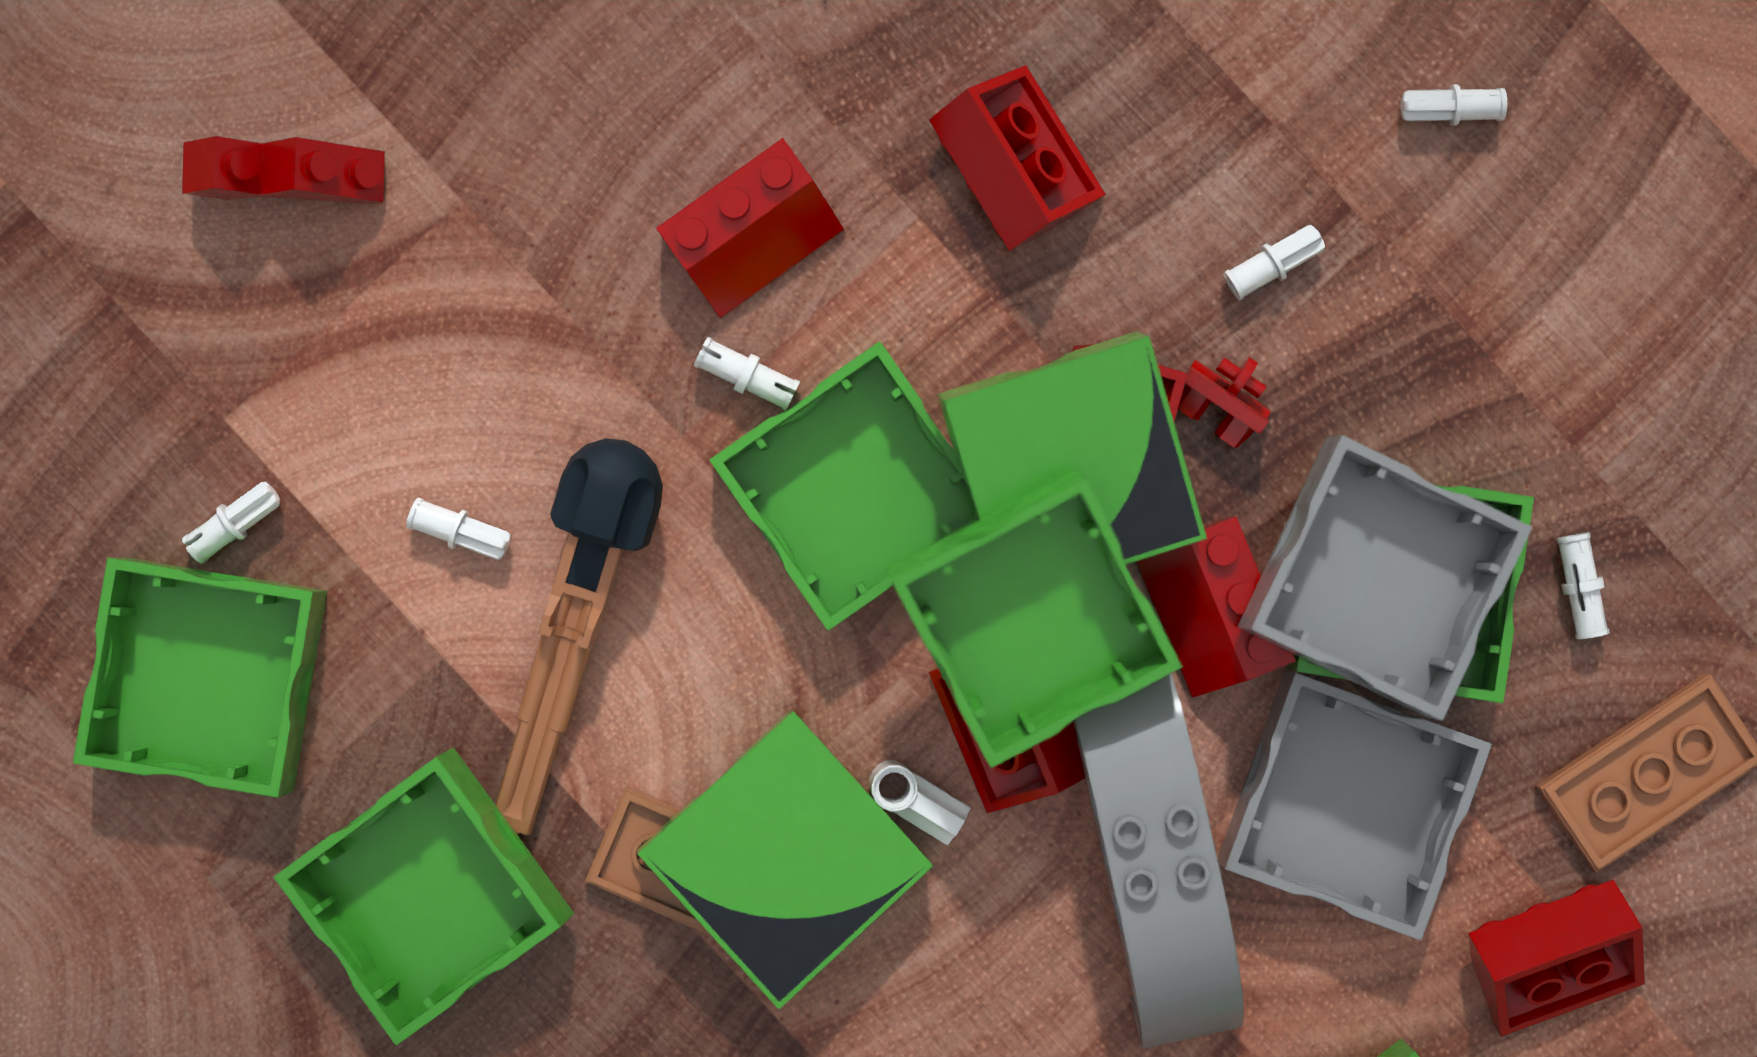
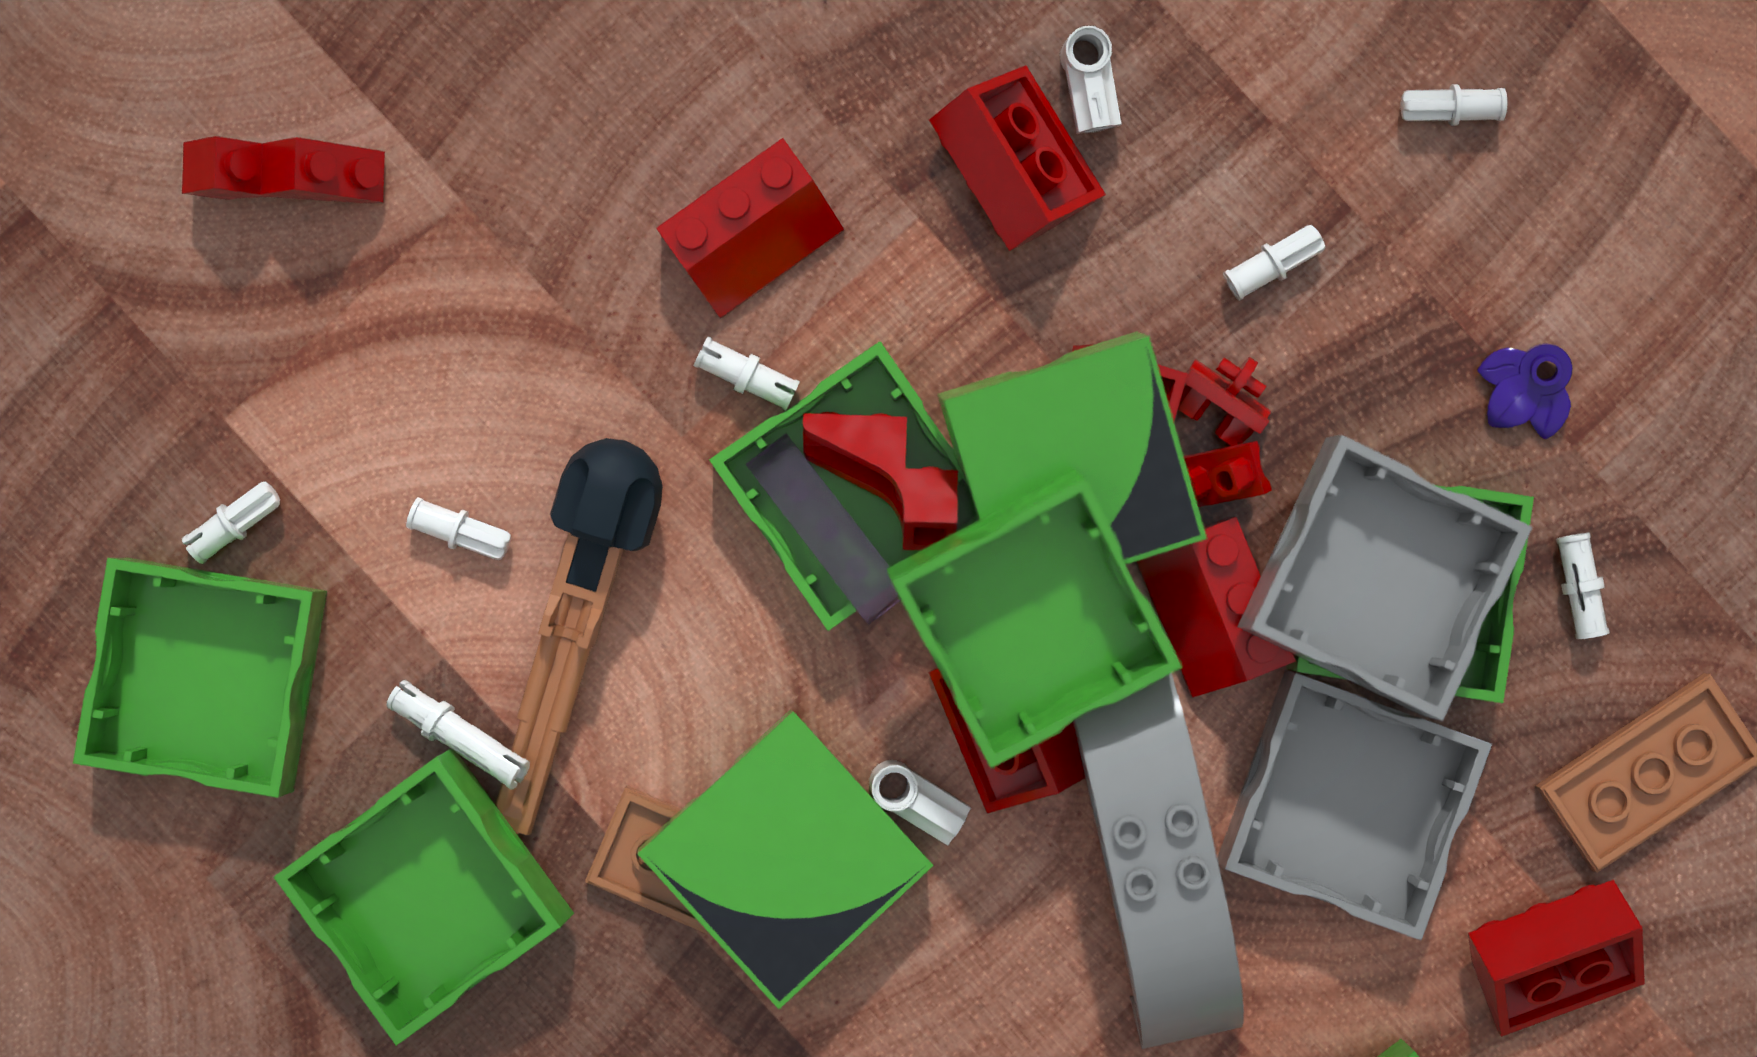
none -> white pin [387,680,530,790]
none -> tile [745,433,901,625]
none -> red arch [803,412,958,550]
none -> white piece [1060,26,1121,134]
none -> red hips [1184,441,1272,507]
none -> dark purple plate [1477,343,1573,439]

